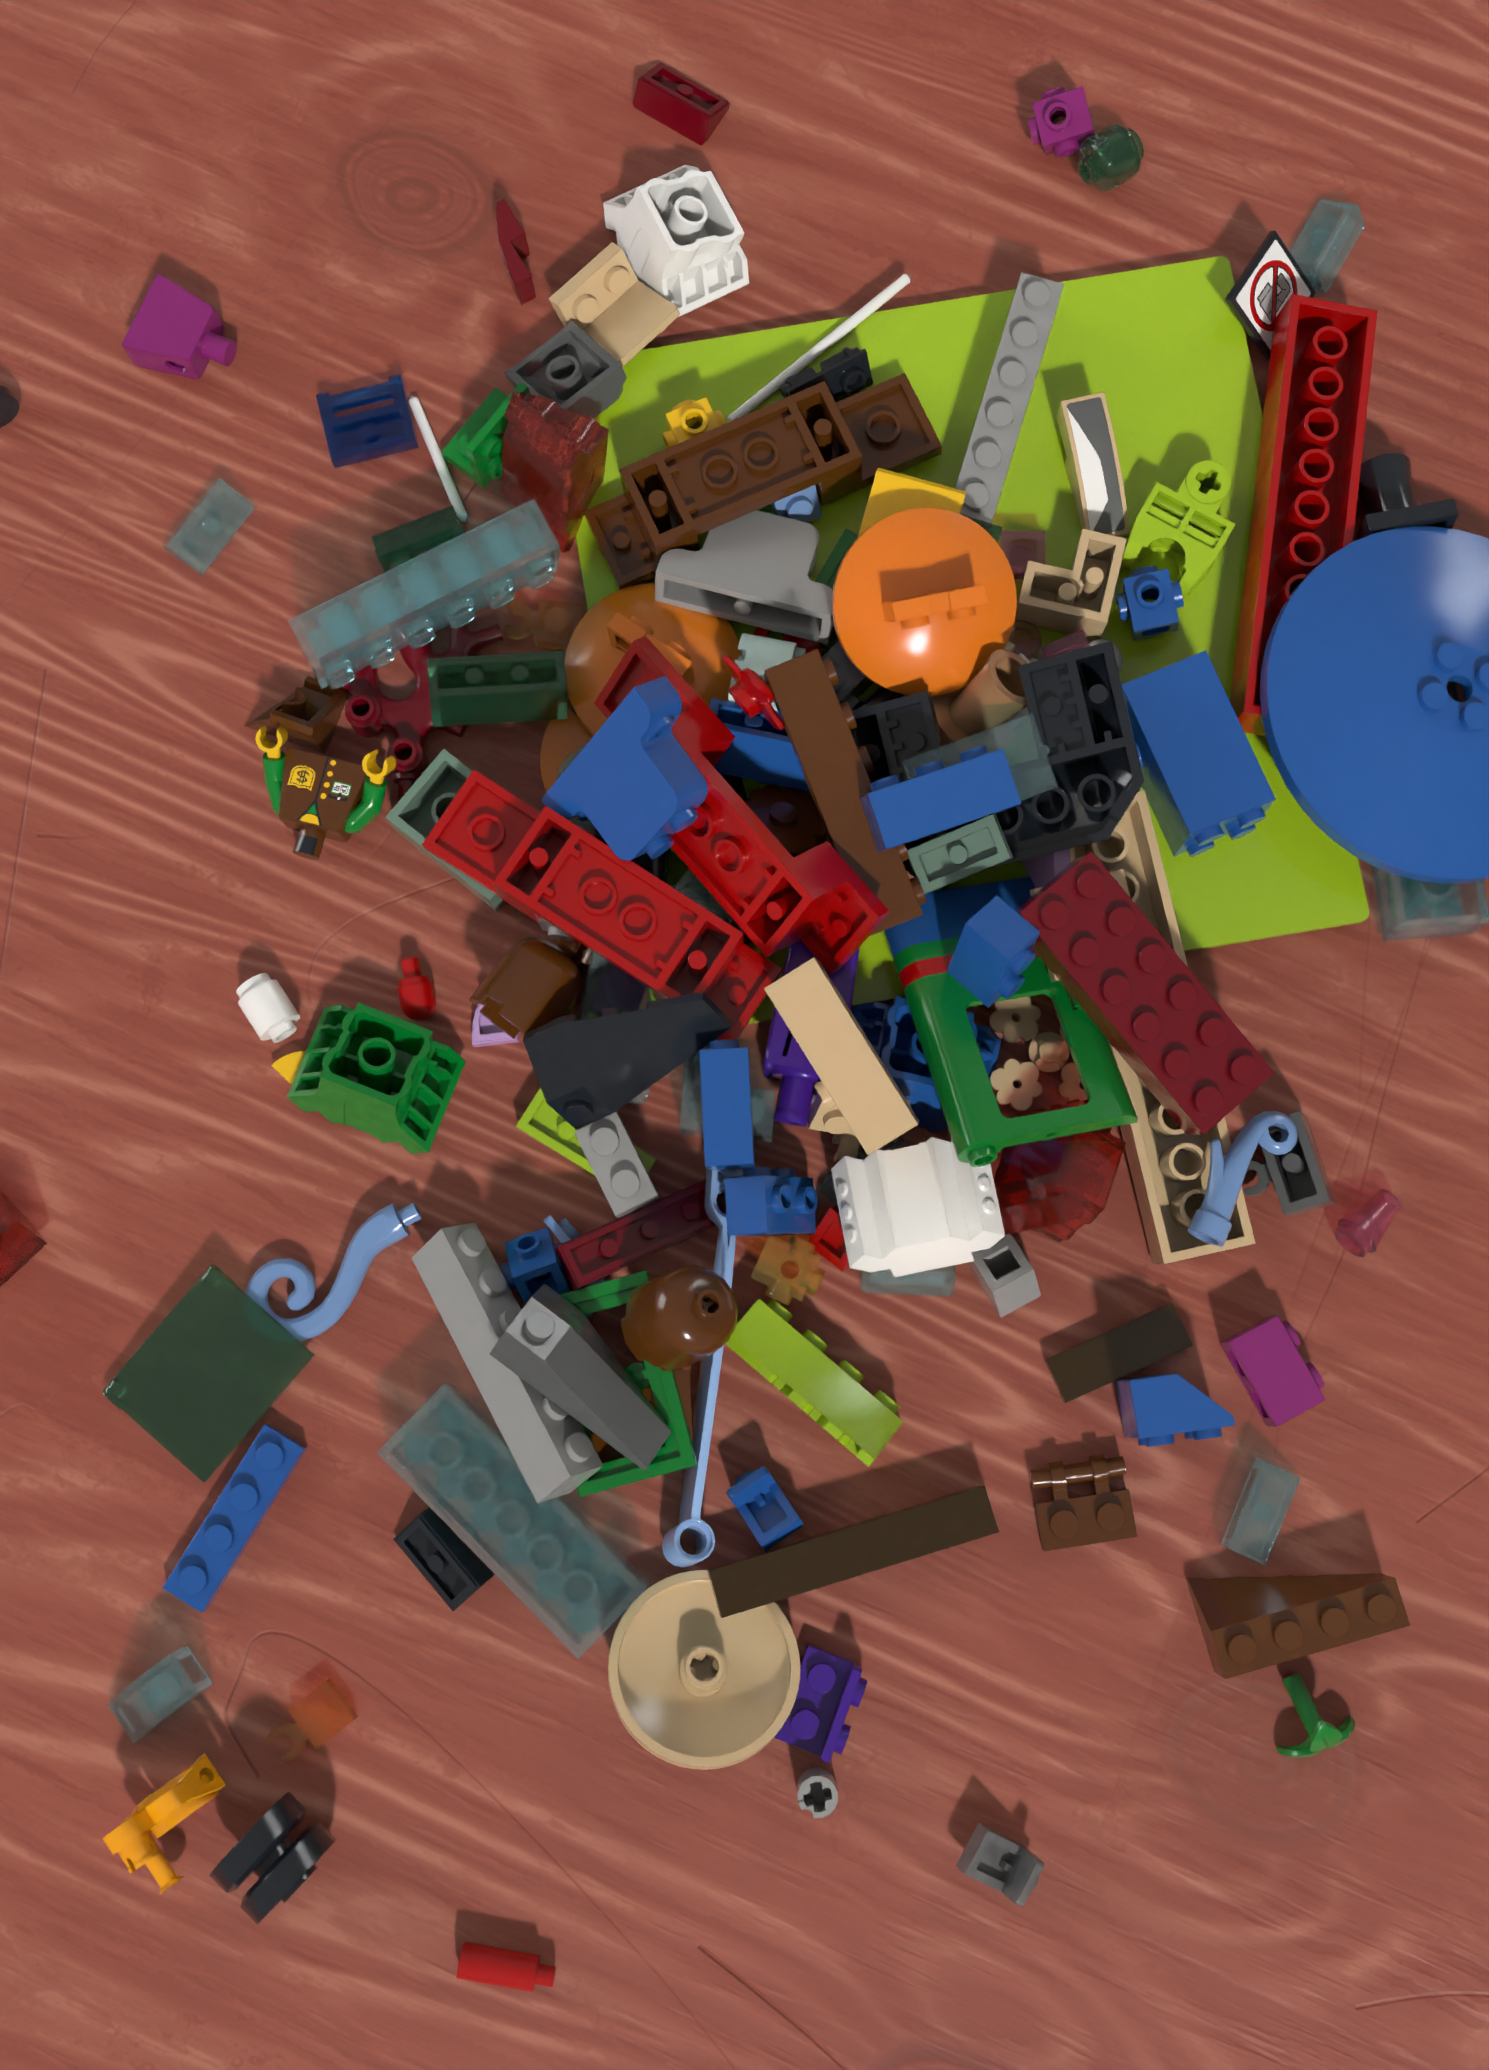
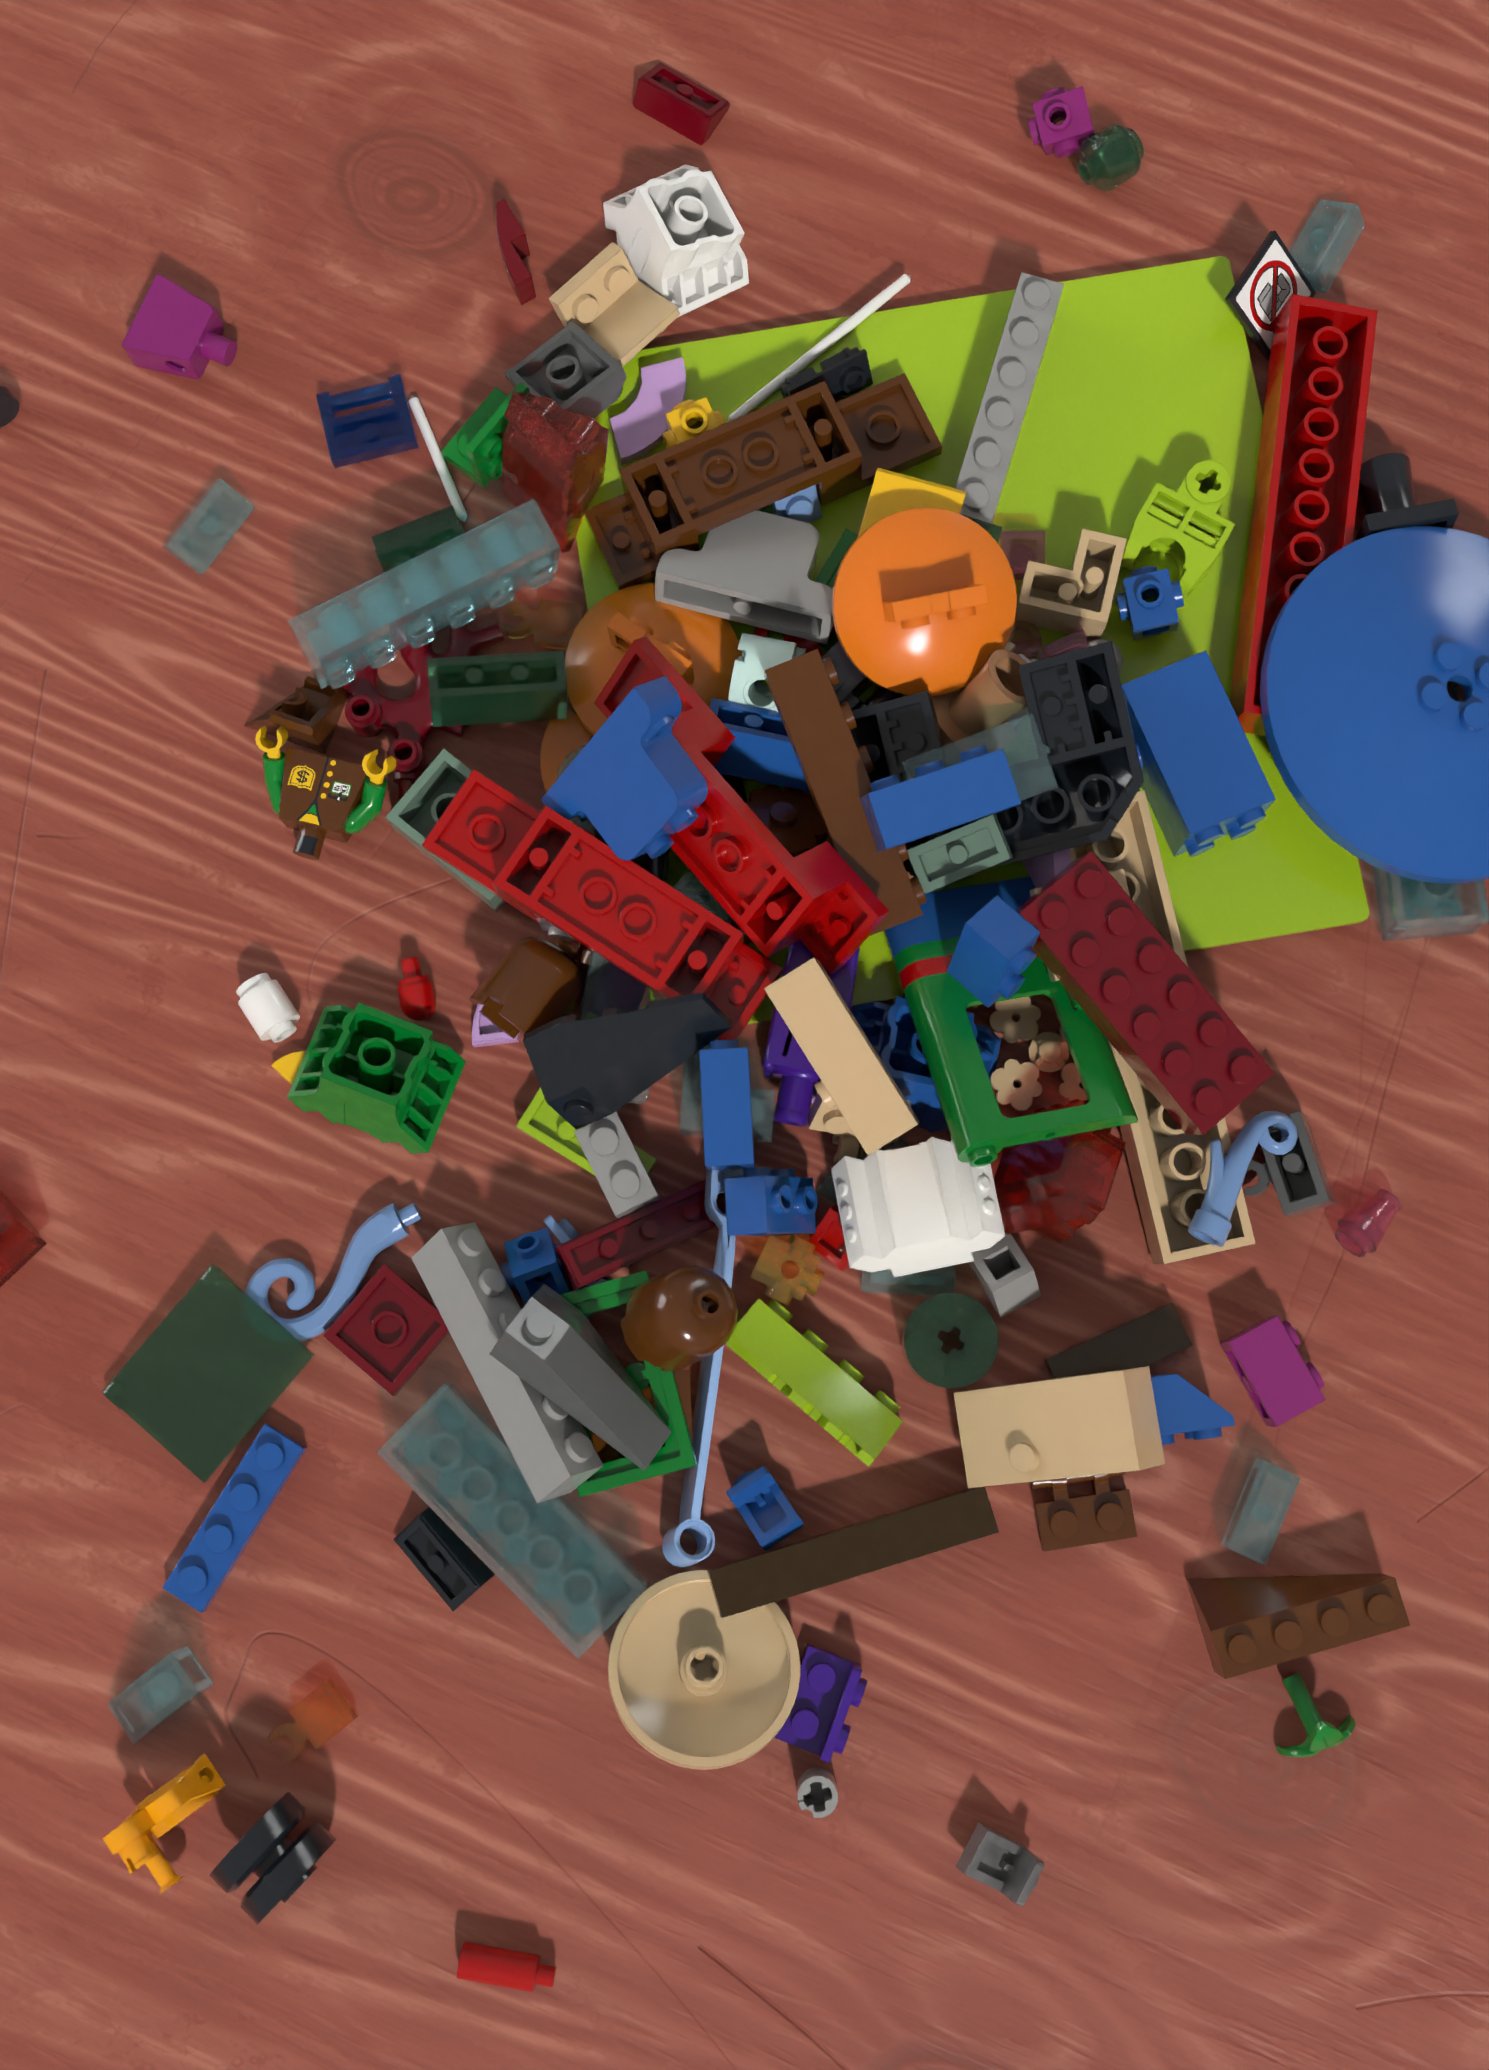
red plate [721,655,785,730] -> none
slope [1056,392,1130,538] -> none
none -> dark red plate [323,1264,449,1396]
none -> lavender tile [610,357,686,465]
none -> clear green brick [901,1293,998,1388]
none -> tan brick [954,1366,1165,1488]

